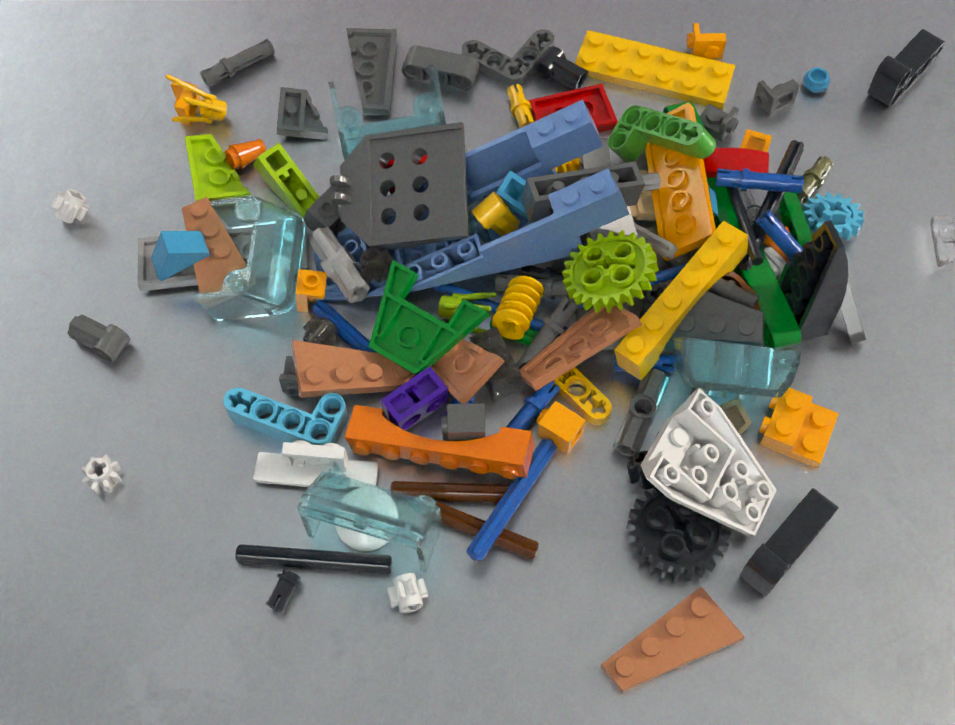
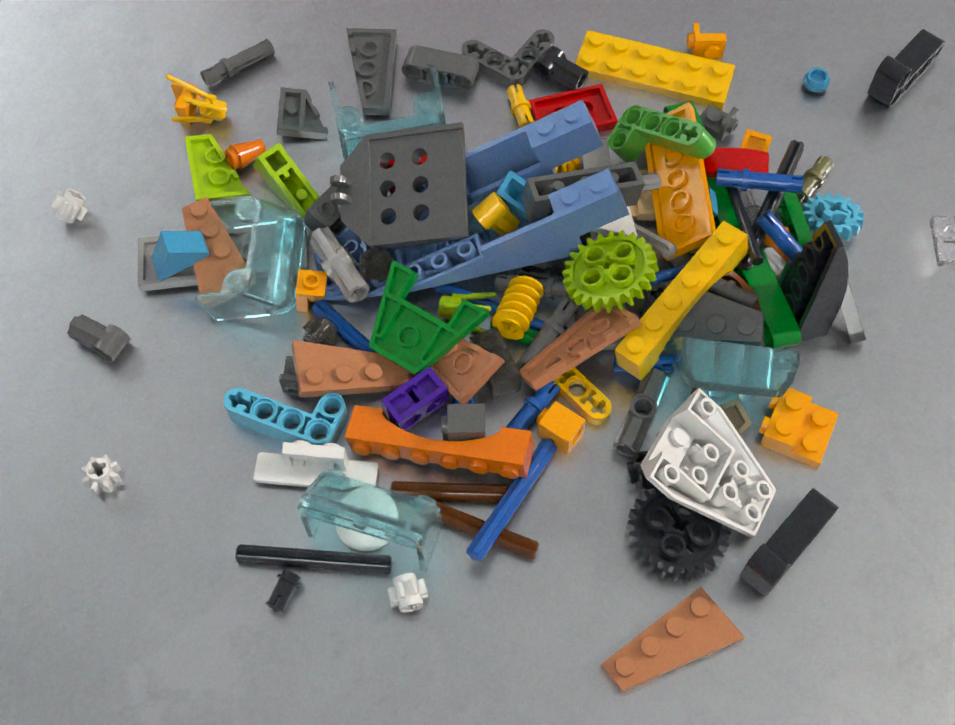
dark grey bracket [754,79,799,116] -> none

